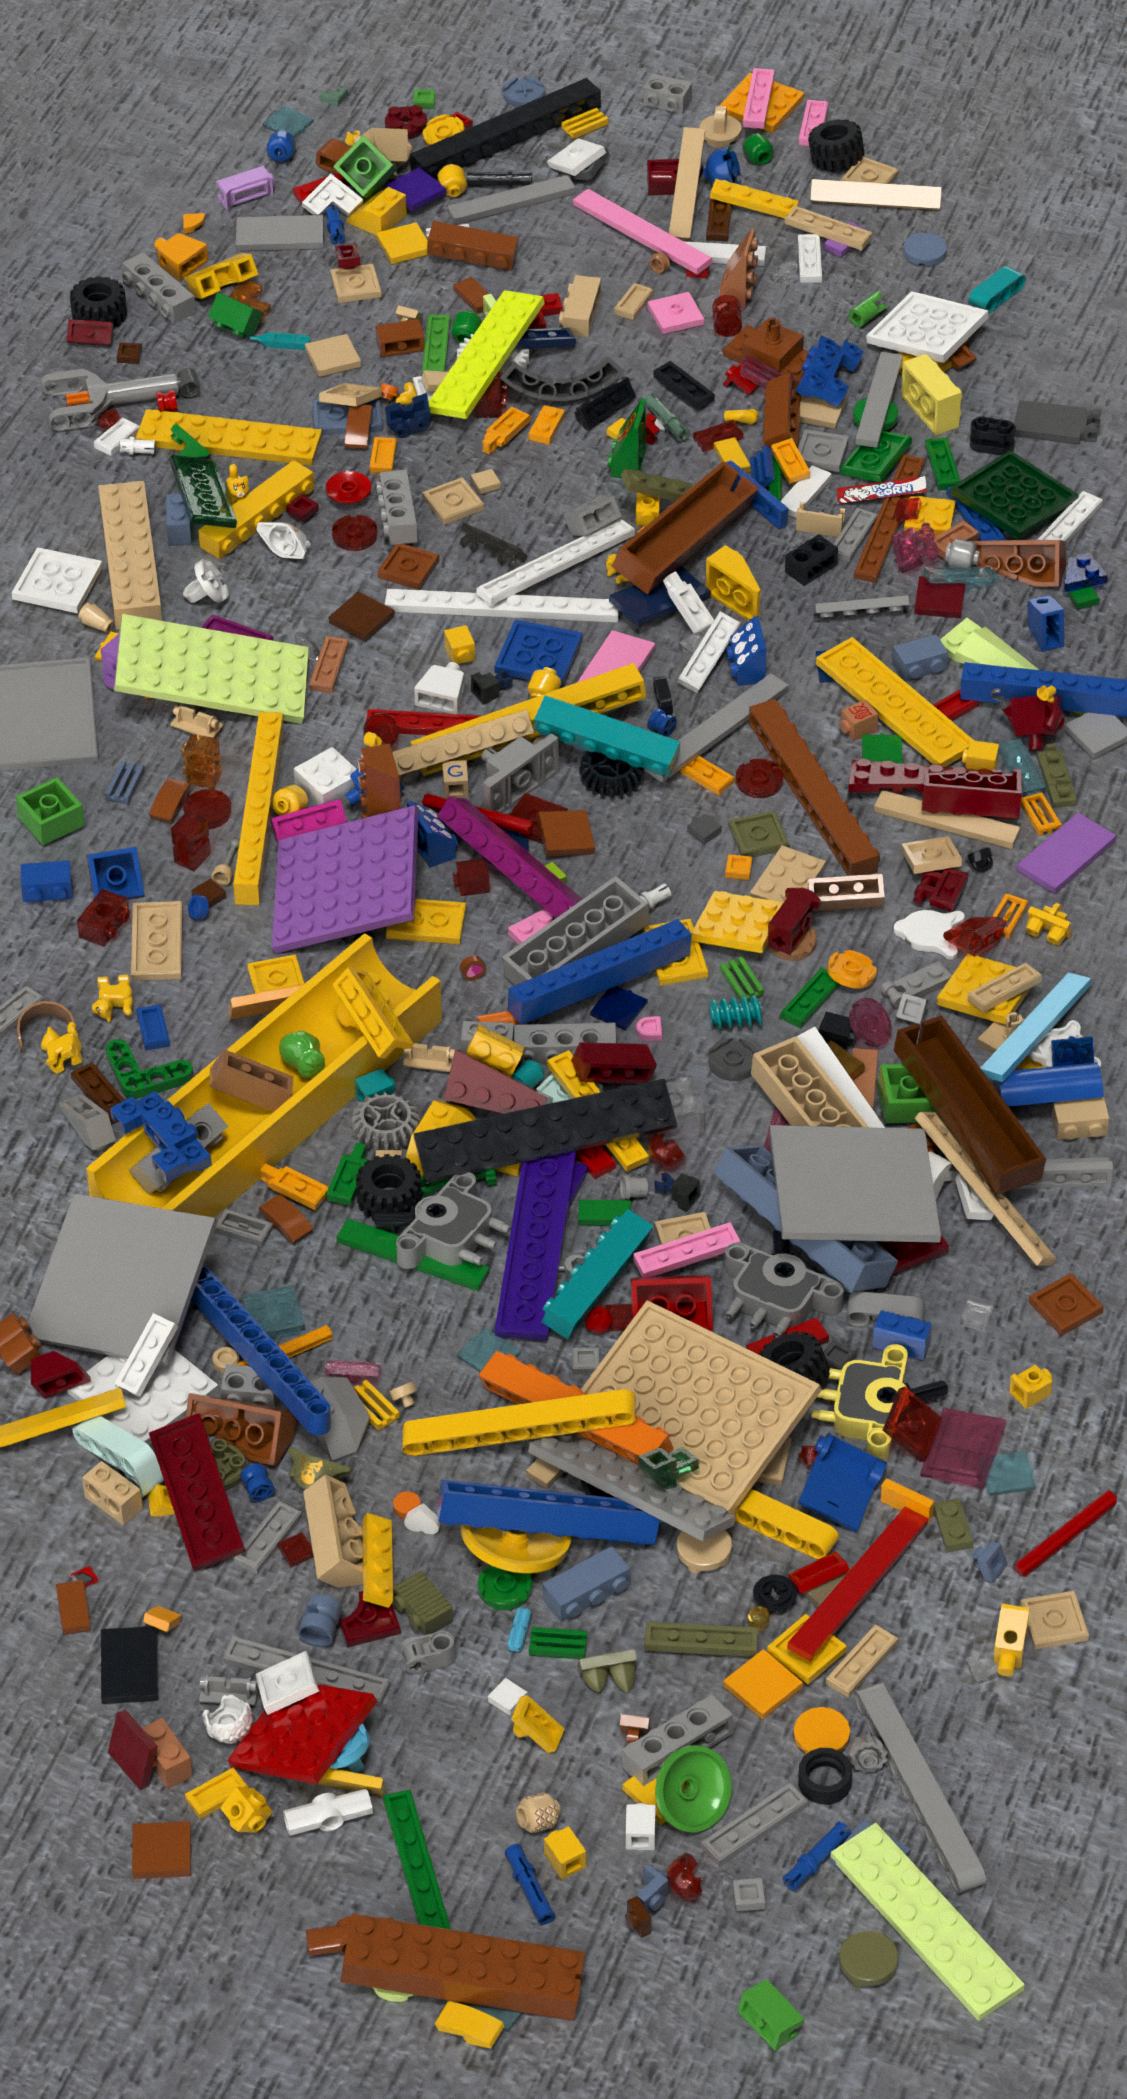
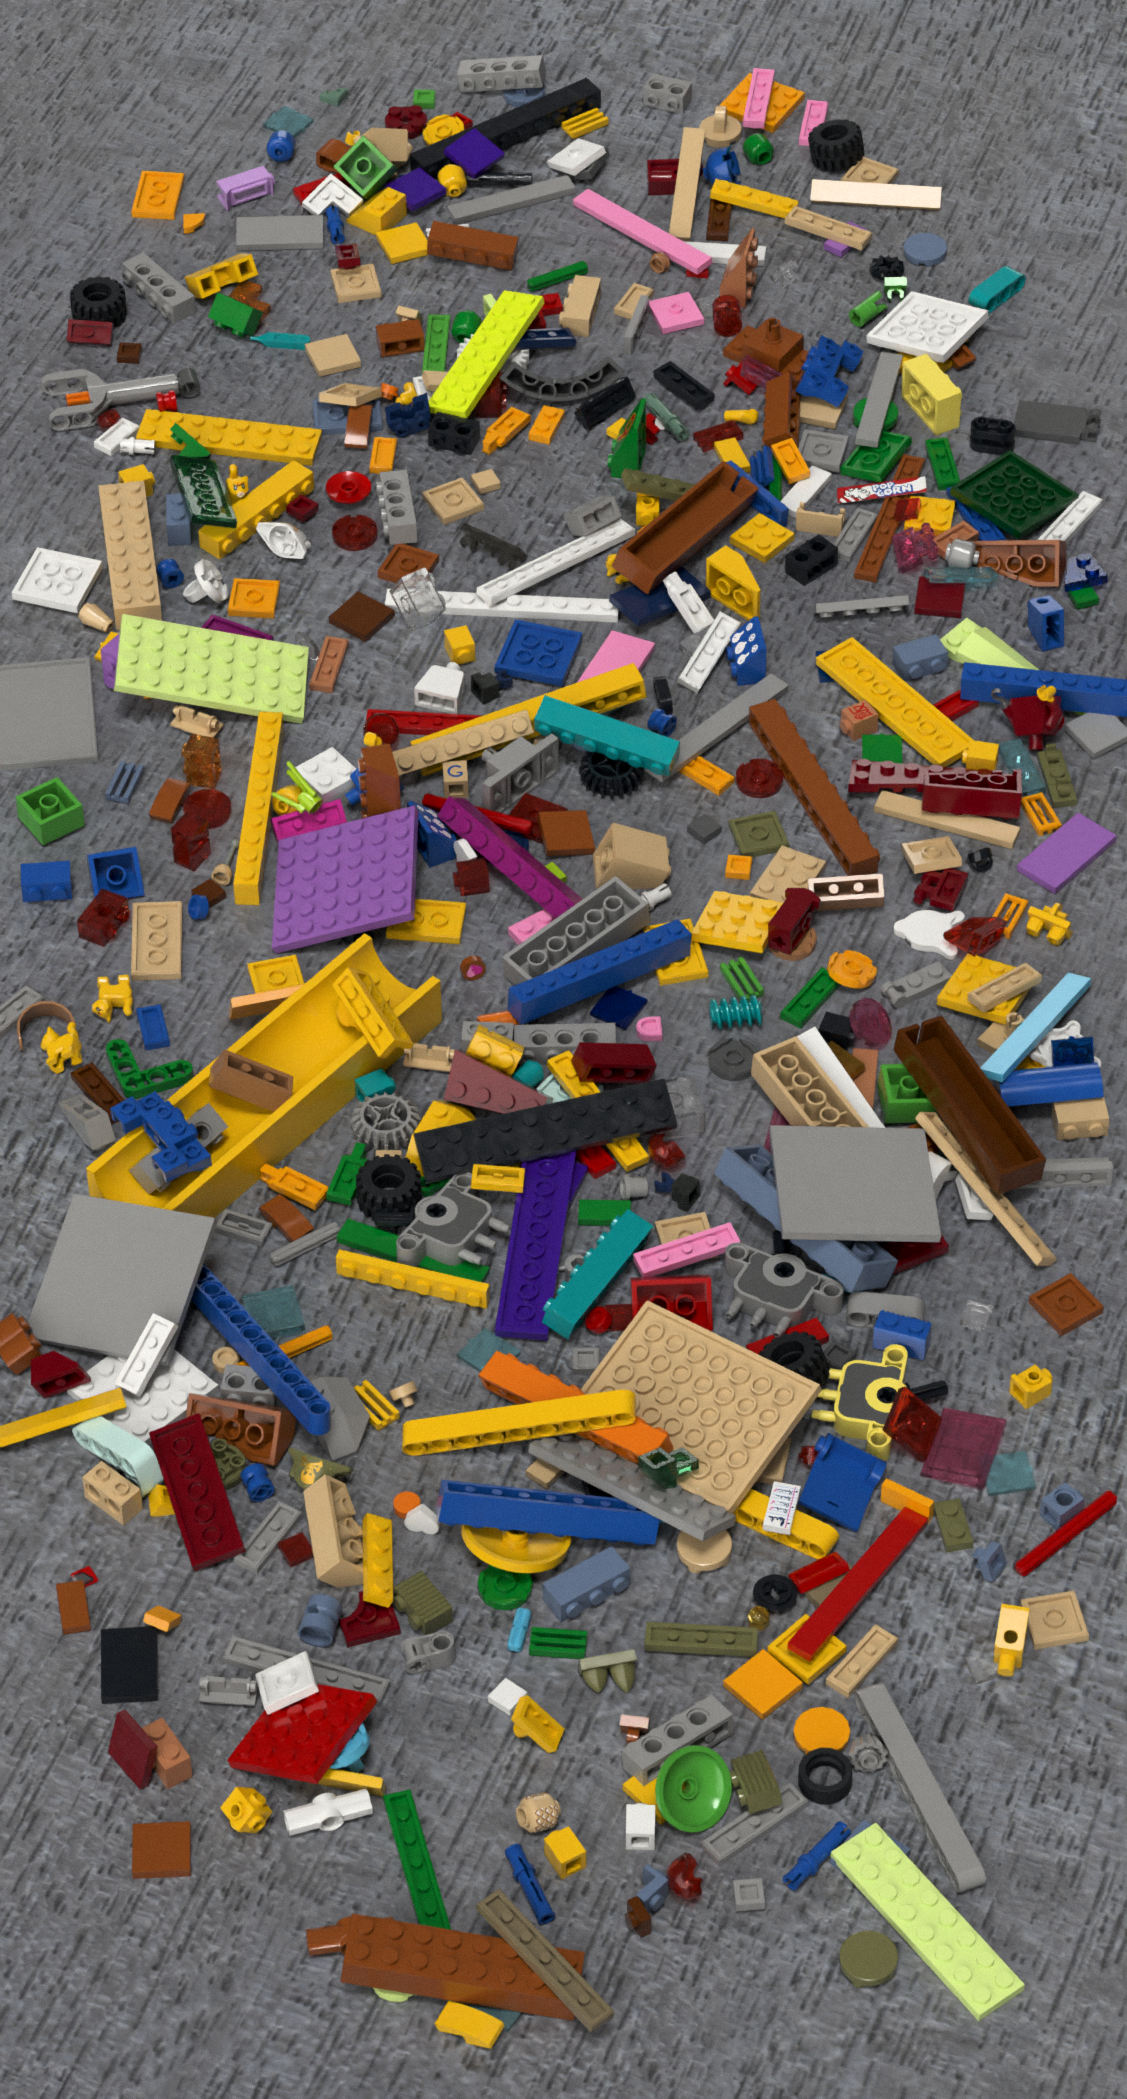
light orange torso [154,233,208,281] -> none
yellow tile [185,1767,248,1819] -> none
white hair [202,1695,253,1744] -> none
bright green hair [279,1031,325,1078] -> none
clear pink plate [324,1360,381,1380] -> none
dark orange tile [453,277,489,314] -> none
yellow head [527,667,562,699] -> none
bright green hinge [737,1979,805,2051] -> none
white tile [798,234,822,283] -> none
light grey plate [896,993,929,1024] -> none
none -> yellow brick [118,464,155,497]
none -> light orange tile [131,171,185,220]
none -> blue wheel [156,559,184,588]
none -> light orange tile [228,578,280,618]
none -> light grey axle [269,1222,340,1266]
none -> lime plant [271,761,323,814]
none -> yellow plate [336,1249,490,1309]
none -> clear brick [389,567,446,632]
none -> black brick [428,412,480,455]
none -> dark purple tile [444,128,505,179]
none -> white tile [453,838,477,871]
none -> light grey brick [457,55,546,92]
none -> yellow tile [471,1164,525,1193]
none -> dark tan tile [476,1889,615,2033]
none -> green axle [527,261,588,291]
none -> tan slope [593,823,671,890]
none -> light grey tile [624,295,650,355]
none -> olive brick [729,1750,783,1814]
none -> yellow plate [730,513,795,563]
none -> white tile [763,1481,801,1535]
none -> black gear [869,255,904,281]
none -> tile [883,277,907,301]
none -> sand blue brick [1040,1482,1084,1530]

